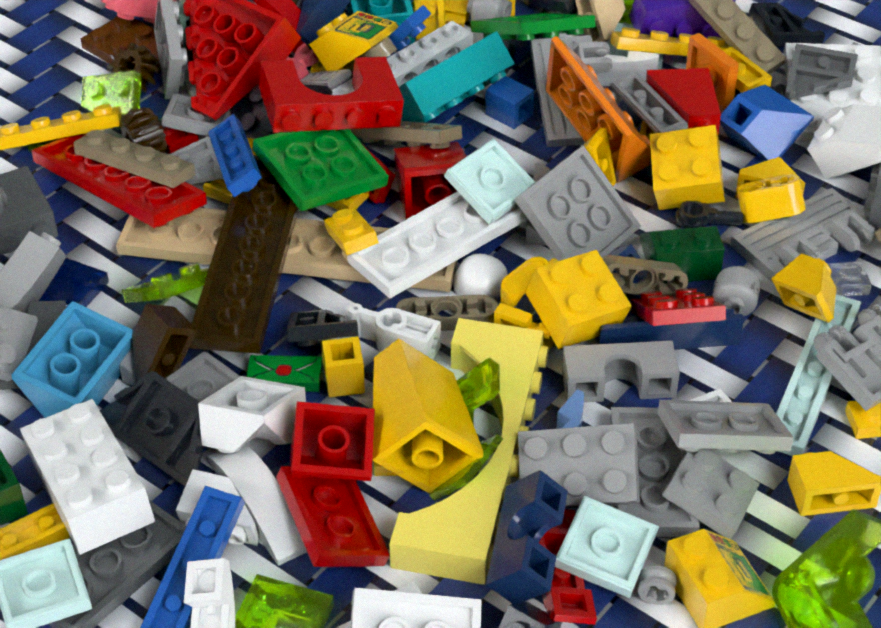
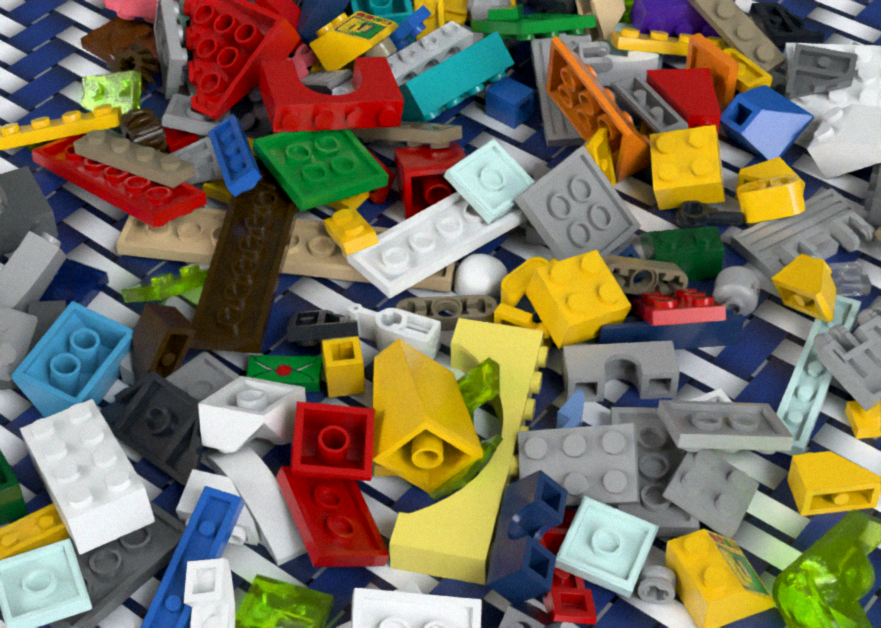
none -> green tile [488,4,523,22]

